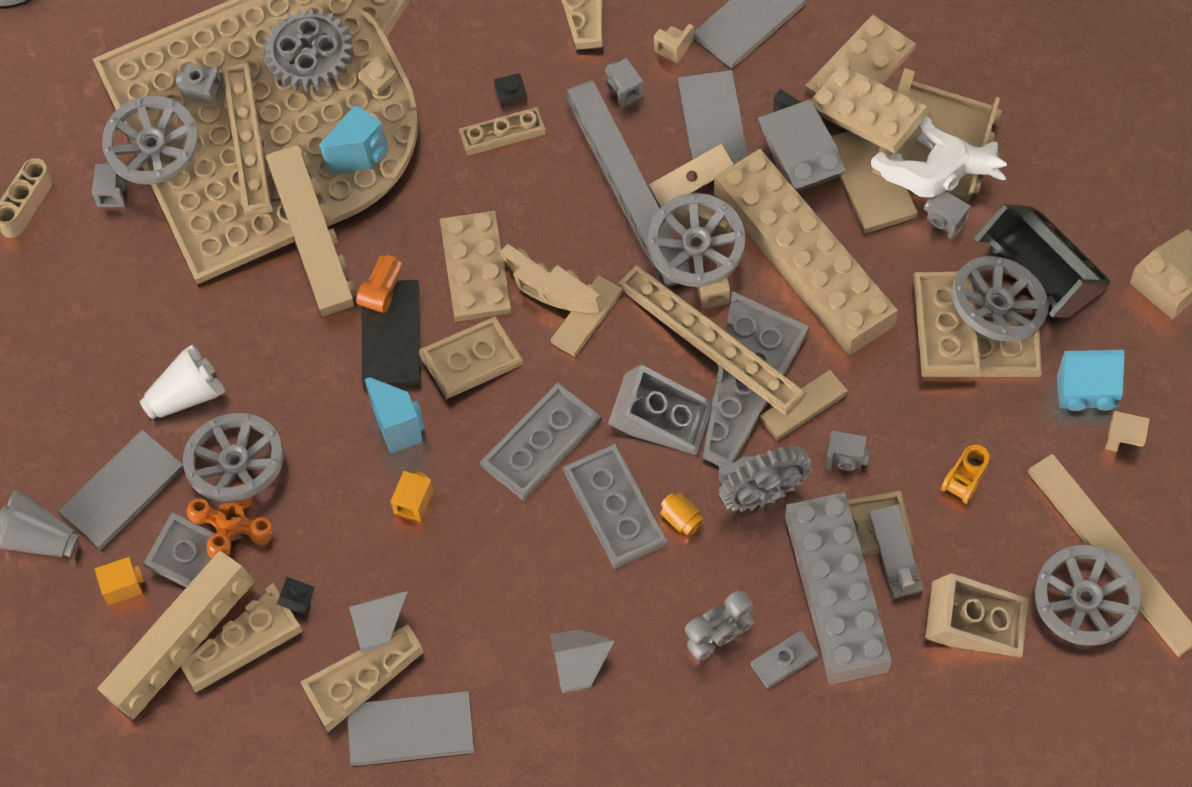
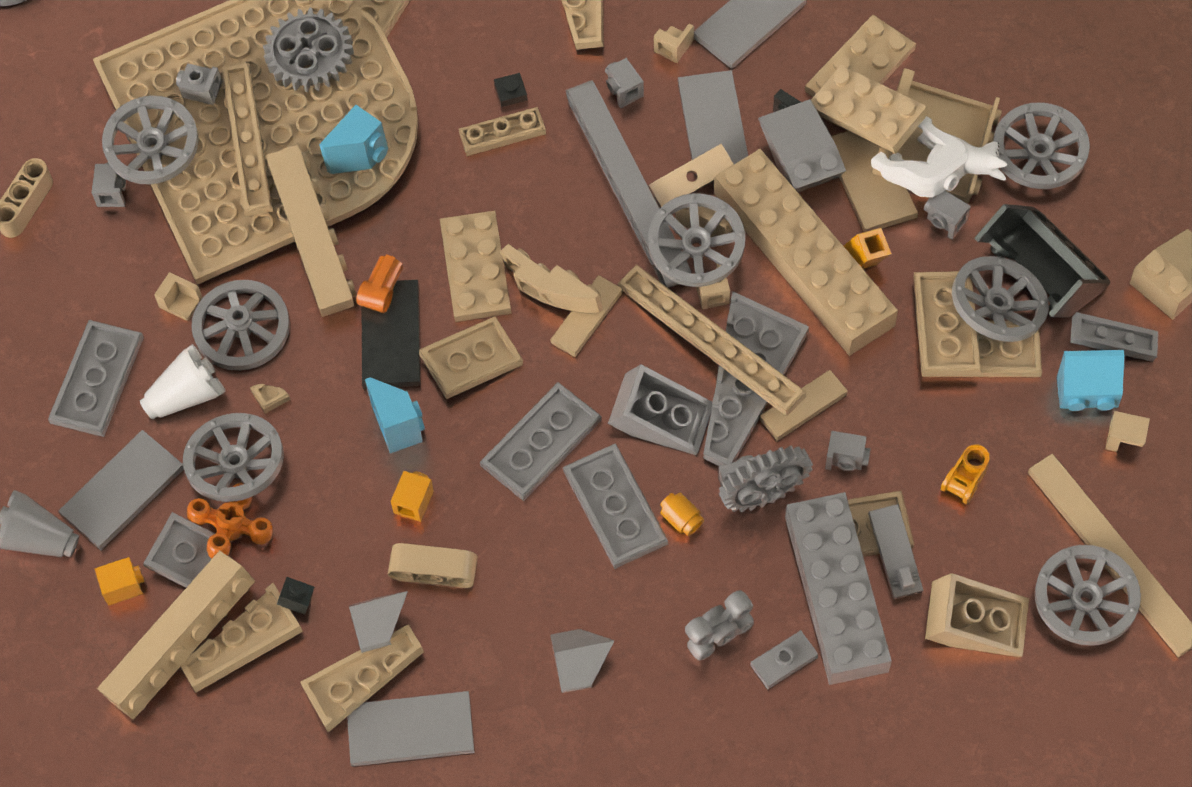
tan plate [358,56,398,95] -> none
none -> light grey tile [48,320,144,437]
none -> tan panel [154,272,203,321]
none -> light grey wheel [192,280,290,370]
none -> tan tile [250,384,290,414]
none -> tan beam [387,543,478,588]
none -> light orange brick [843,228,892,269]
none -> light grey wheel [993,103,1090,189]
none -> light grey hinge [1070,312,1158,362]

